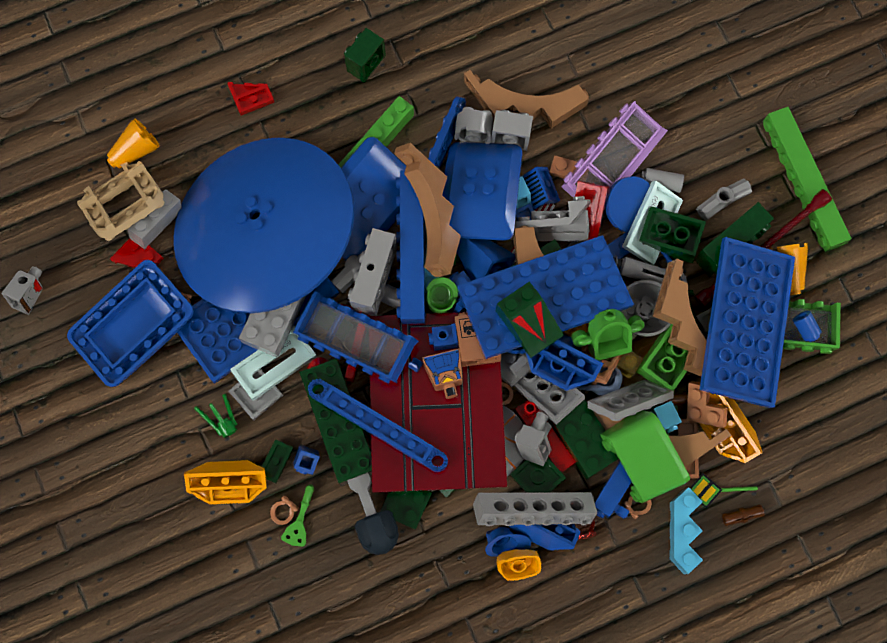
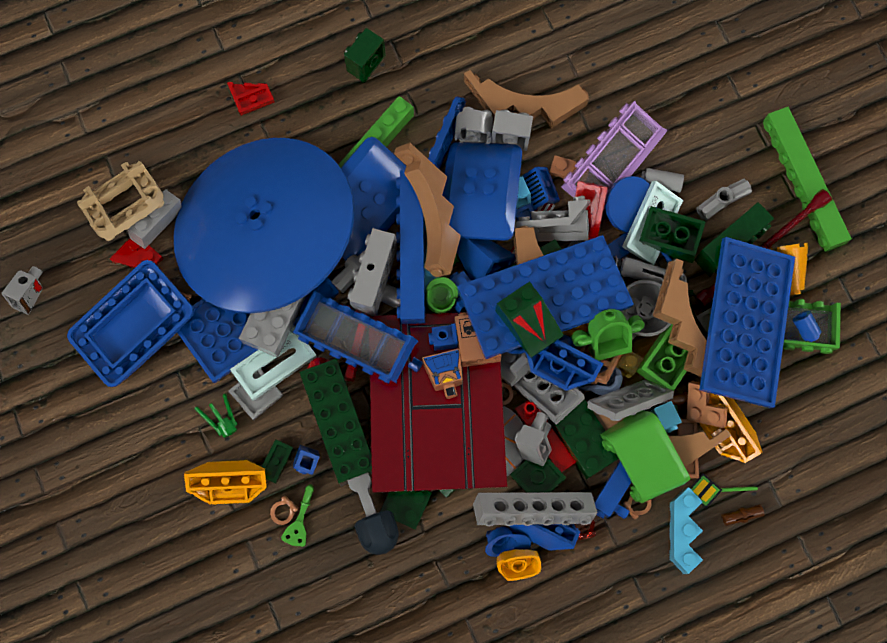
light orange cone [107,118,160,168] -> none
blue plate [308,379,448,472] -> none

